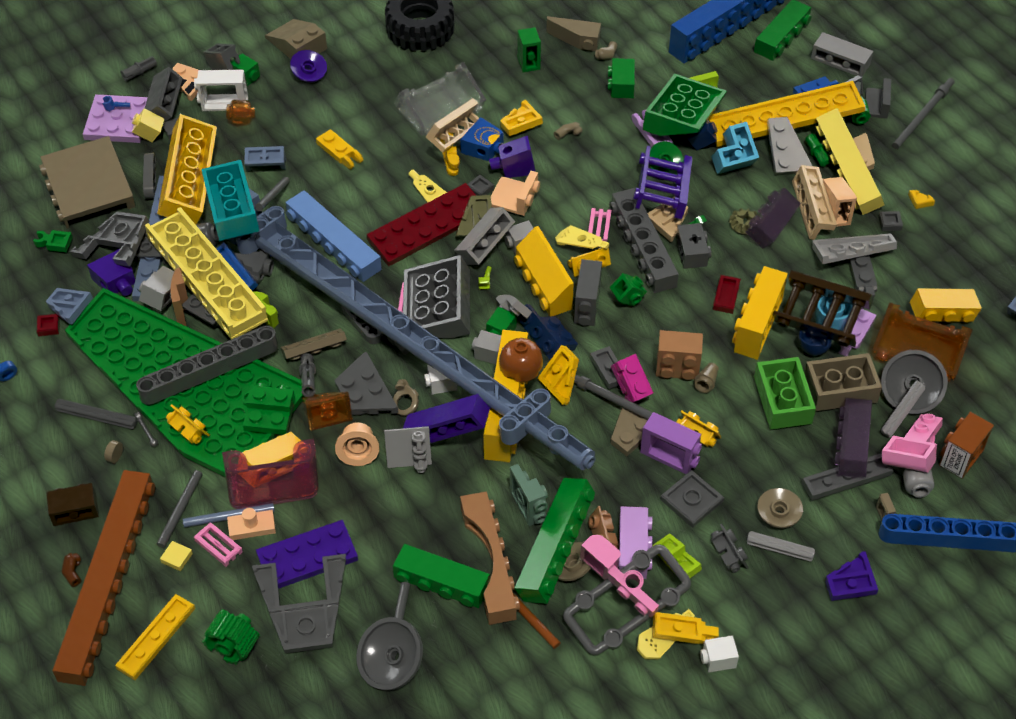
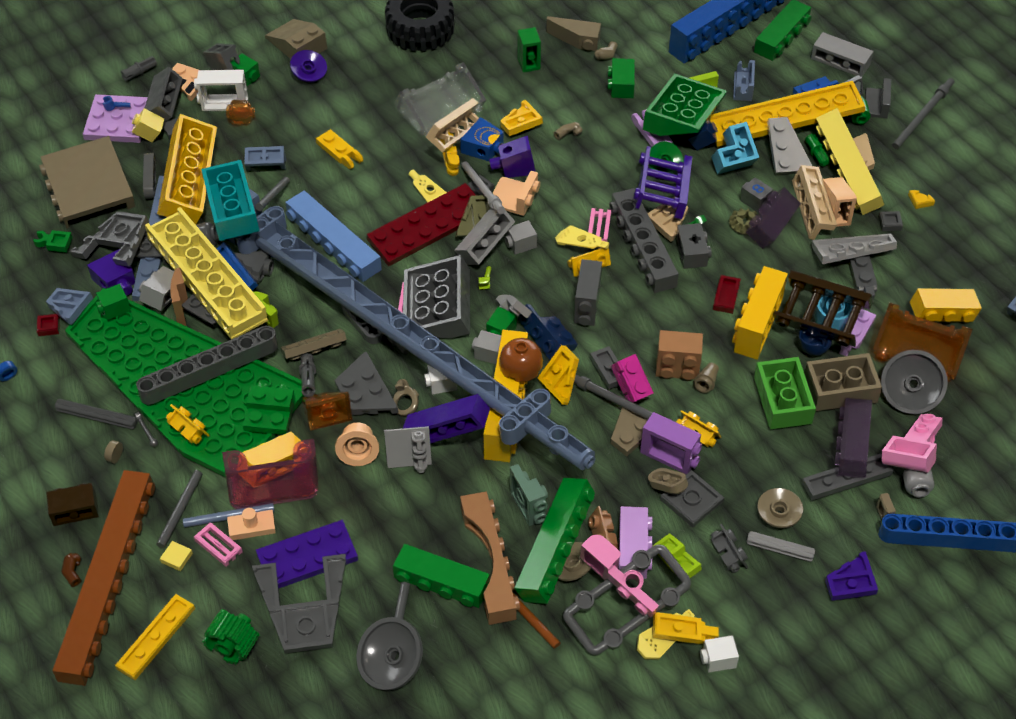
yellow slope [514,226,574,317] -> none
green brick [609,273,647,307] -> none
light grey axle [881,381,925,438] -> none
dark orange brick [939,411,994,479] -> none
none -> green brick [95,284,131,320]
none -> light grey bar [461,161,505,214]
none -> dark tan plate [648,468,688,494]
none -> sand blue hinge [733,60,755,101]
none -> flat silver brick [740,177,773,213]

